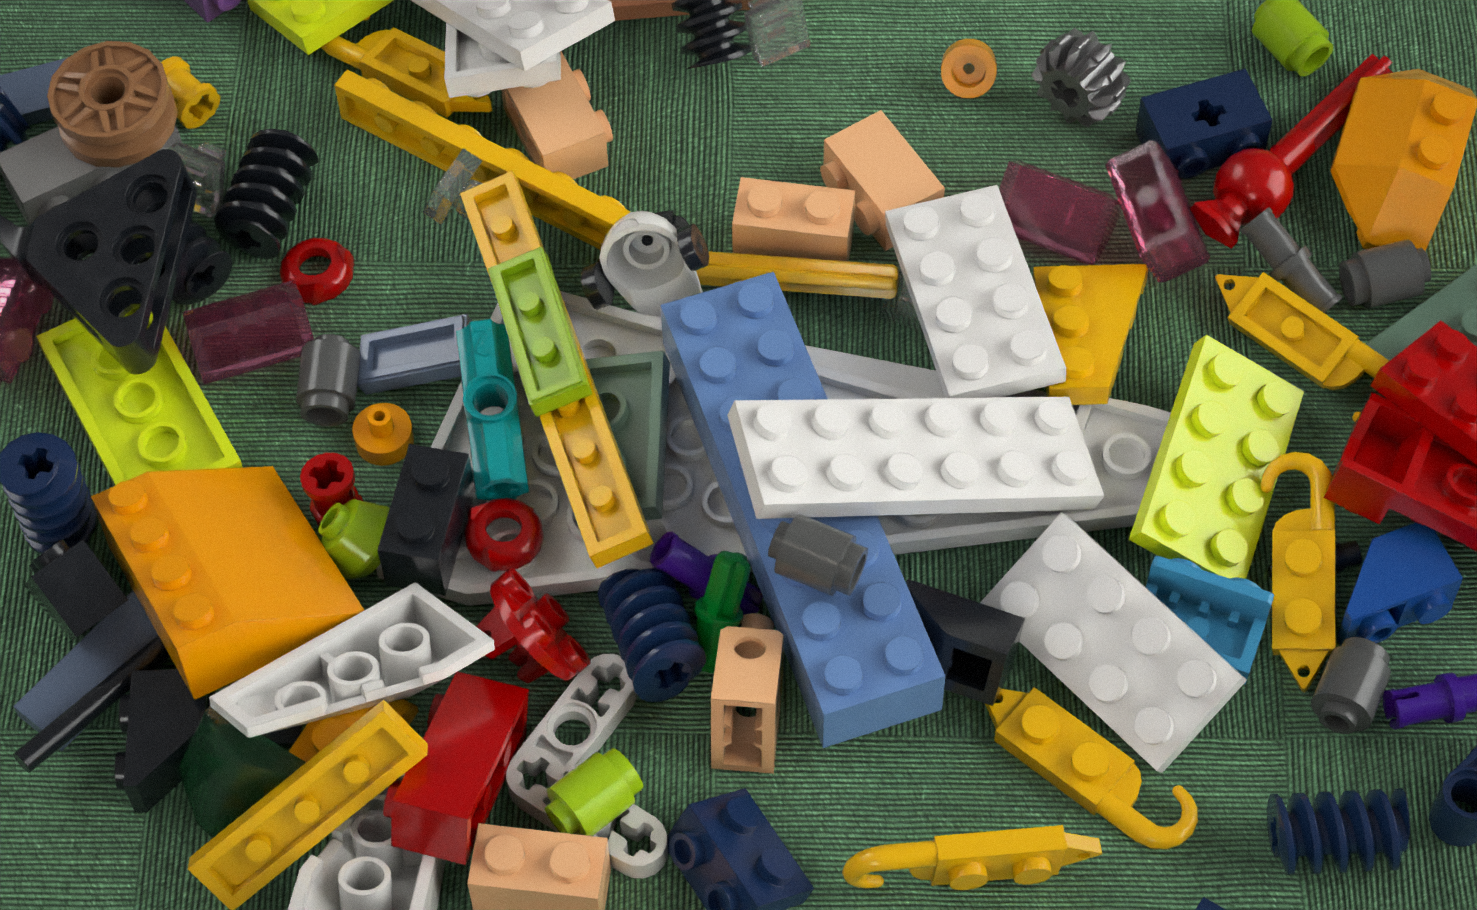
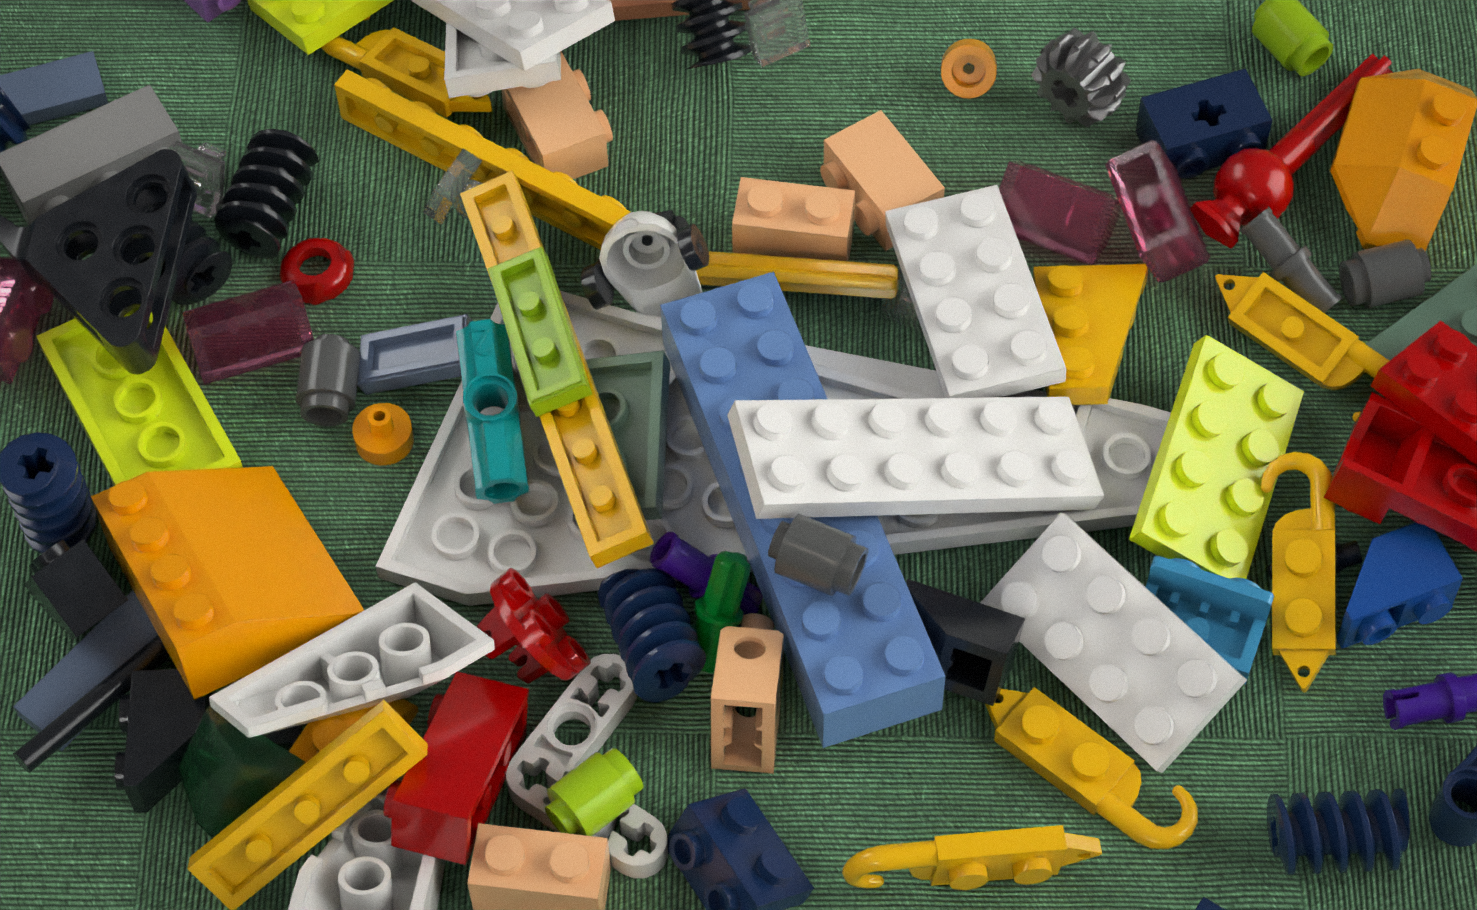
medium nougat wheel [47,41,178,168] -> none
yellow bush [161,56,221,129] -> none
red bush [300,452,363,526] -> none
lime cone [318,499,390,579] -> none
black brick [378,444,475,596] -> none
red piece [464,497,544,572] -> none
dark grey brick [1311,637,1391,734] -> none

